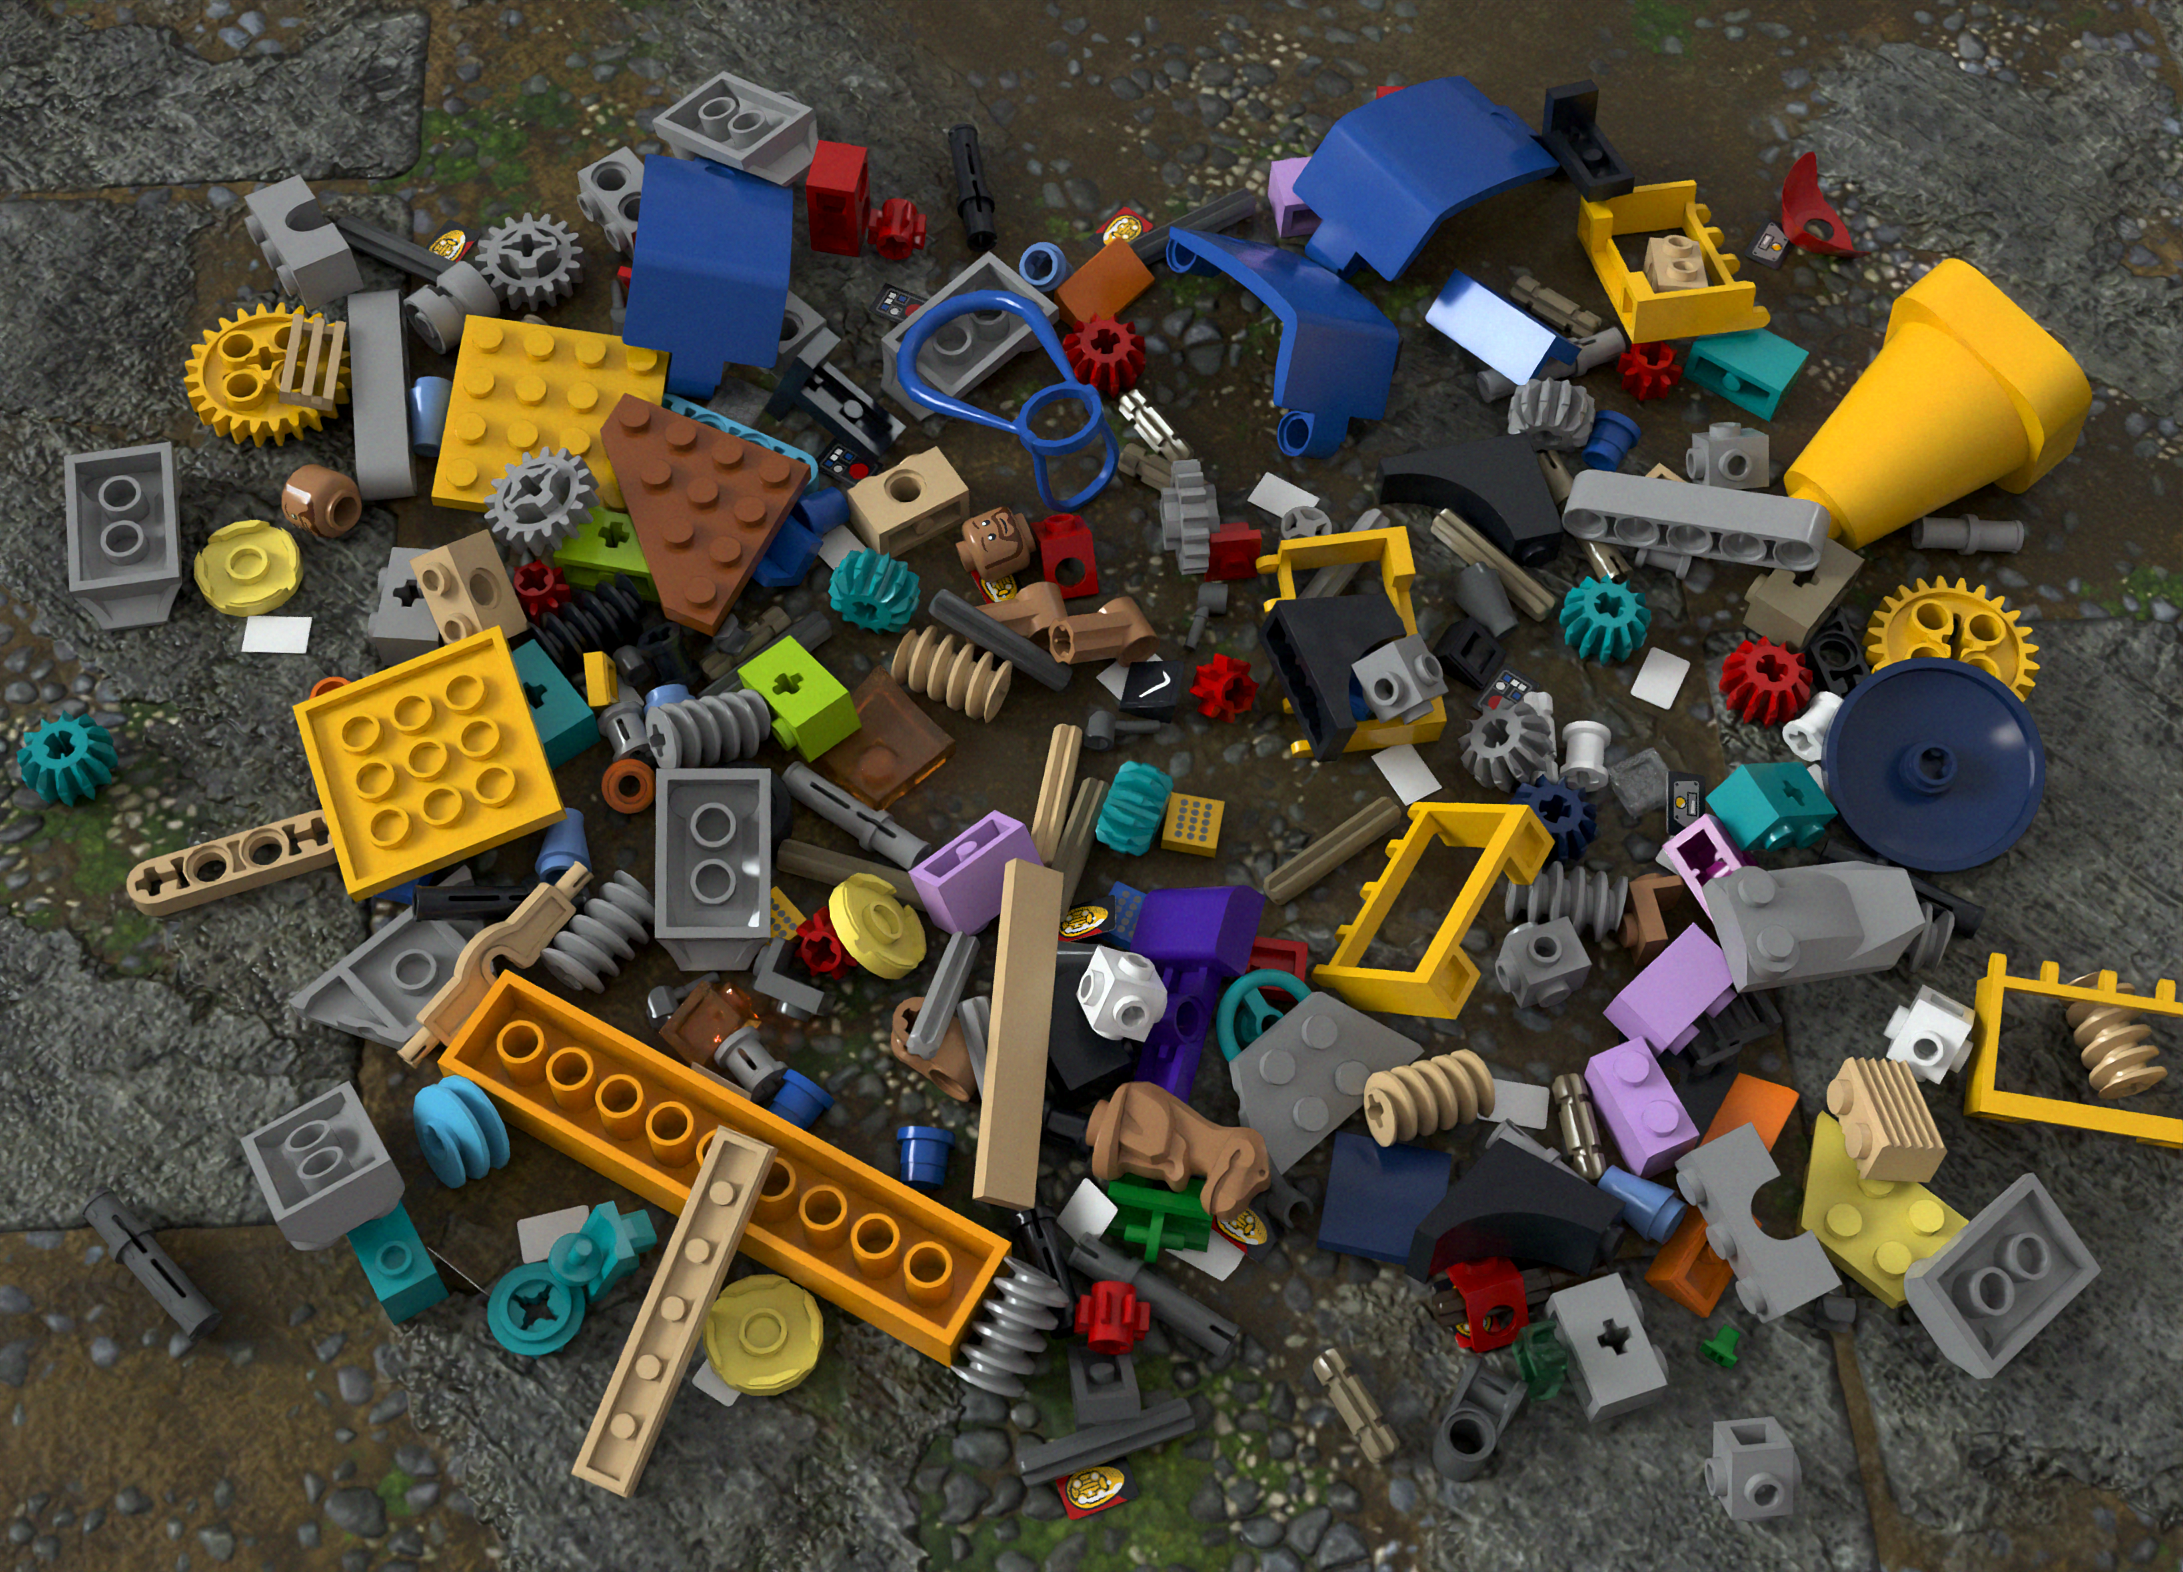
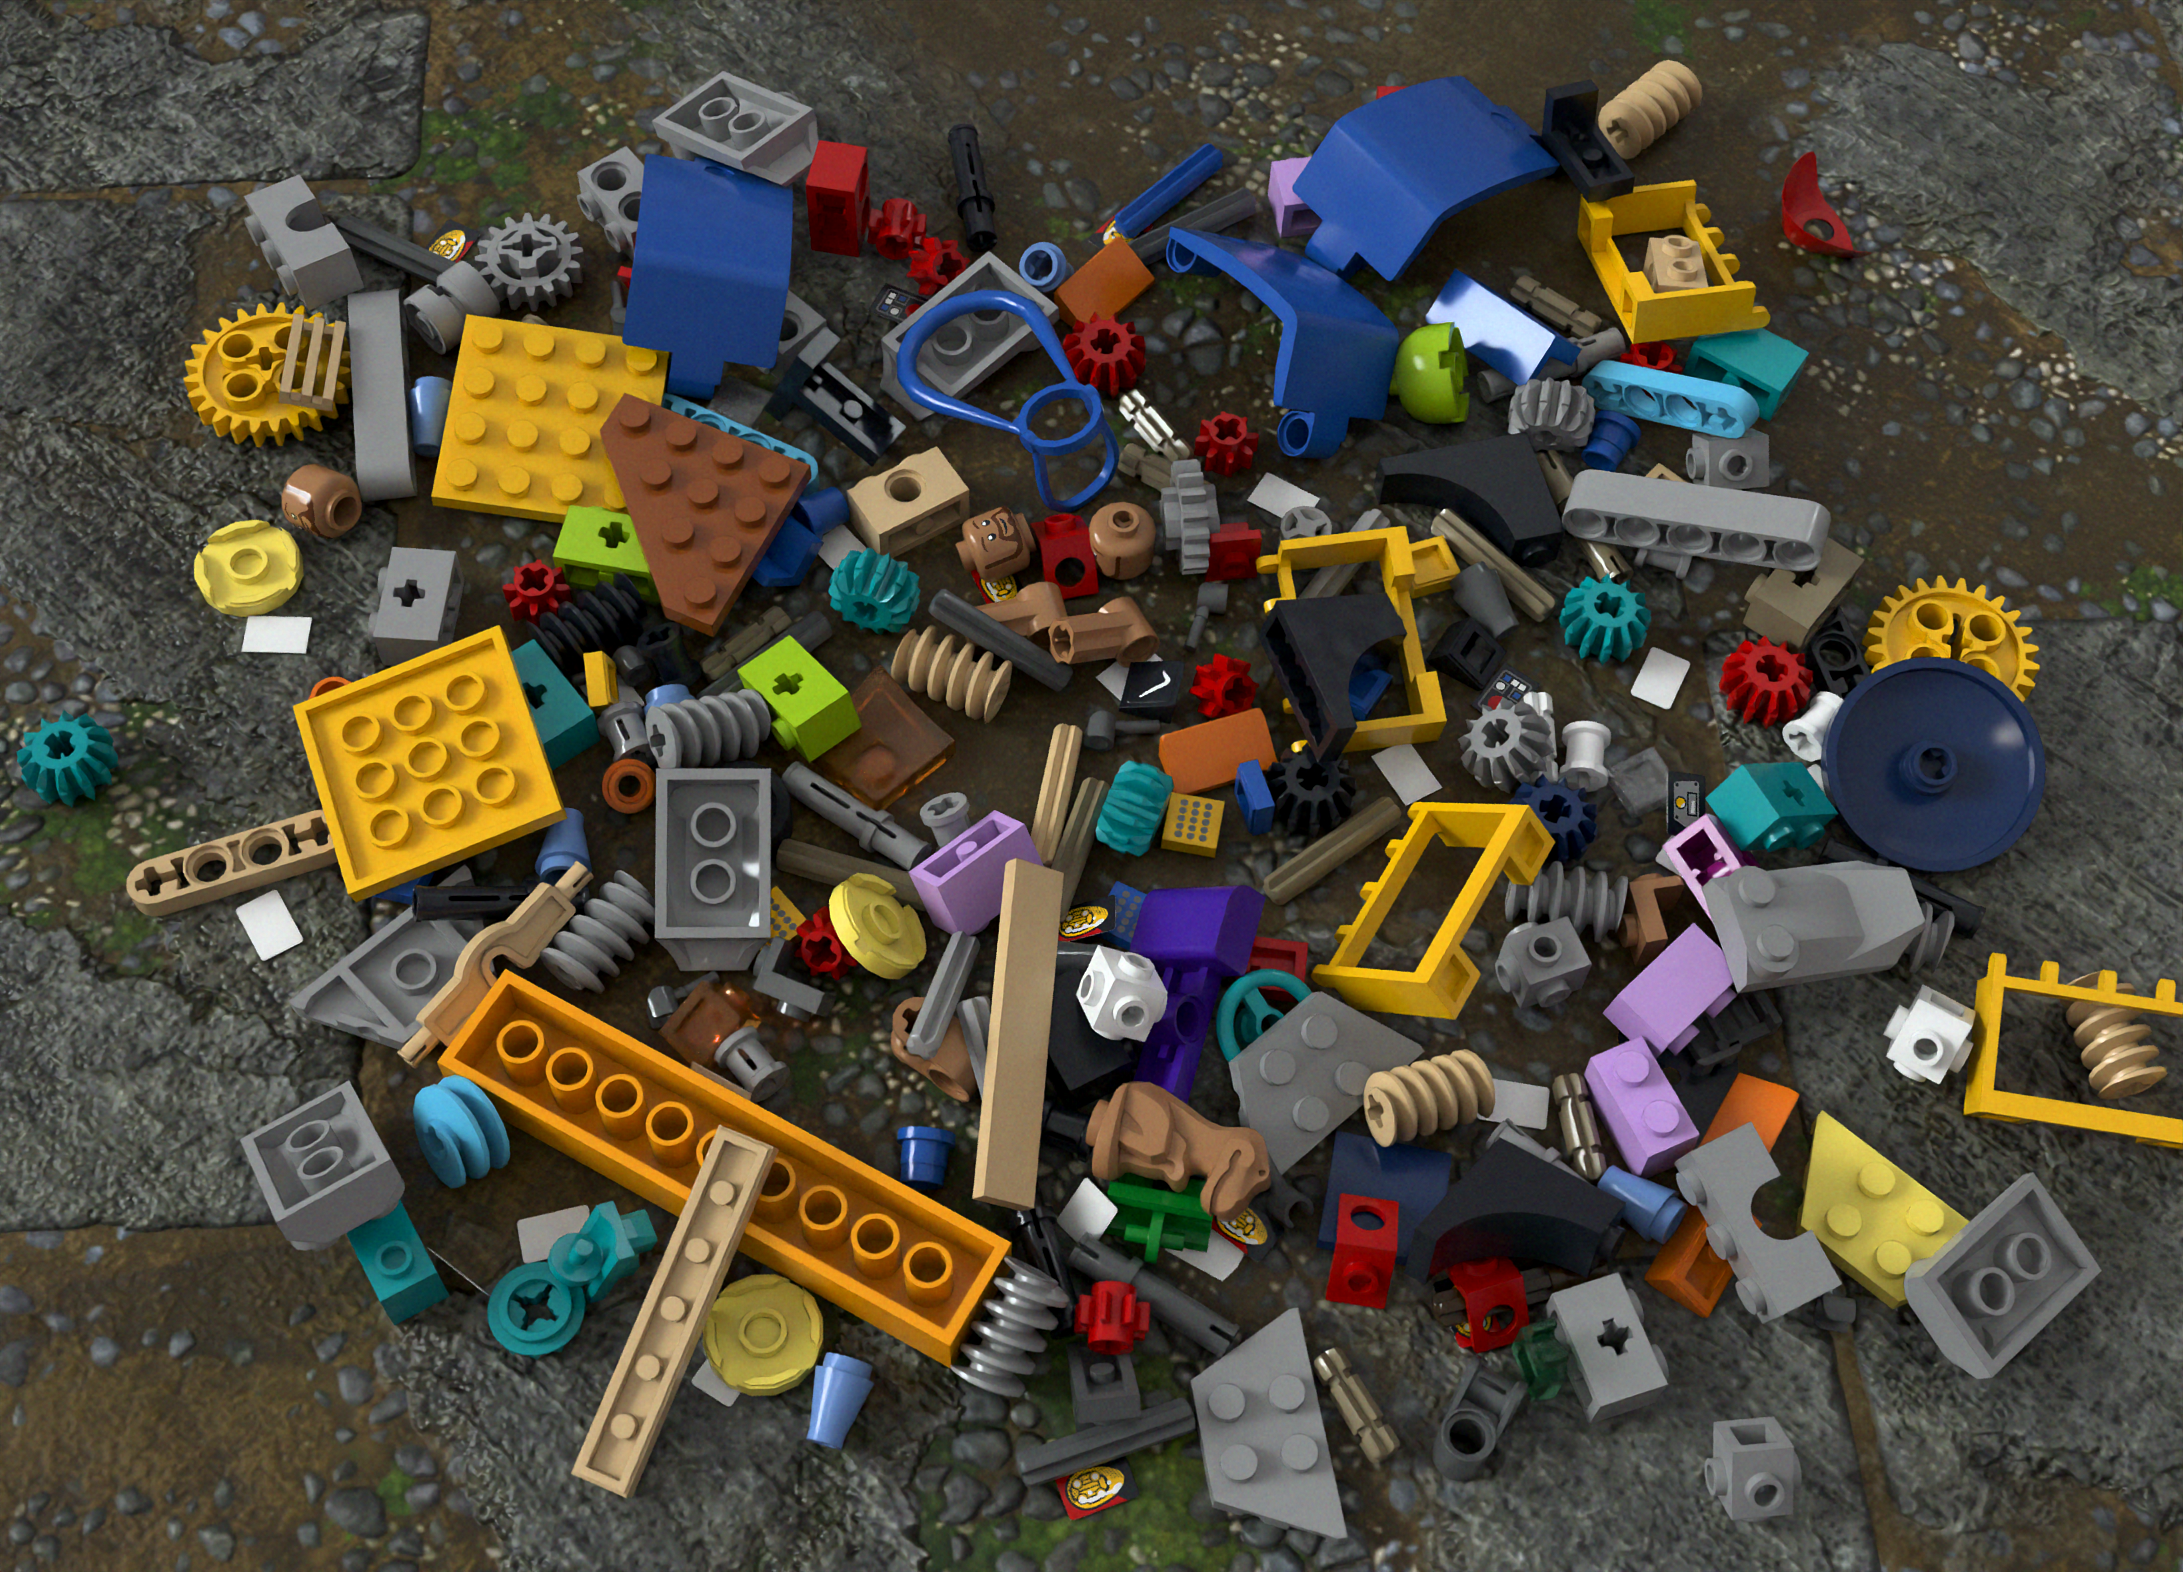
light grey slope [64,442,183,632] -> none
dark grey pin [79,1187,223,1342] -> none
tan brick [409,529,527,645] -> none
light grey gear [484,446,600,556] -> none
dark grey hand [713,614,754,657] -> none
blue piece [767,1068,835,1131] -> none
sticker [815,438,885,488] -> none
light grey brick [1351,633,1449,725] -> none
green piece [1699,1324,1741,1370] -> none
sticker [1744,218,1794,270] -> none
yellow cone [1784,258,2092,552] -> none
tan brick [1827,1056,1948,1183] -> none
light grey pin [1911,514,2024,555] -> none
none -> white sticker [236,890,303,961]
none -> medium blue cone [806,1352,874,1450]
none -> red gear [906,237,970,296]
none -> light grey bush [920,792,972,853]
none -> medium nougat head [1088,502,1157,580]
none -> blue axle [1114,143,1224,239]
none -> orange slope [1158,708,1277,796]
none -> light grey wing [1189,1308,1348,1545]
none -> red gear [1194,411,1259,477]
none -> blue tile [1234,759,1275,836]
none -> black gear [1266,742,1357,839]
none -> red bracket [1326,1193,1399,1309]
none -> lime cylinder [1389,321,1470,424]
none -> yellow tile [1409,535,1461,599]
none -> medium azure beam [1582,360,1760,439]
none -> tan piece [1598,60,1703,159]

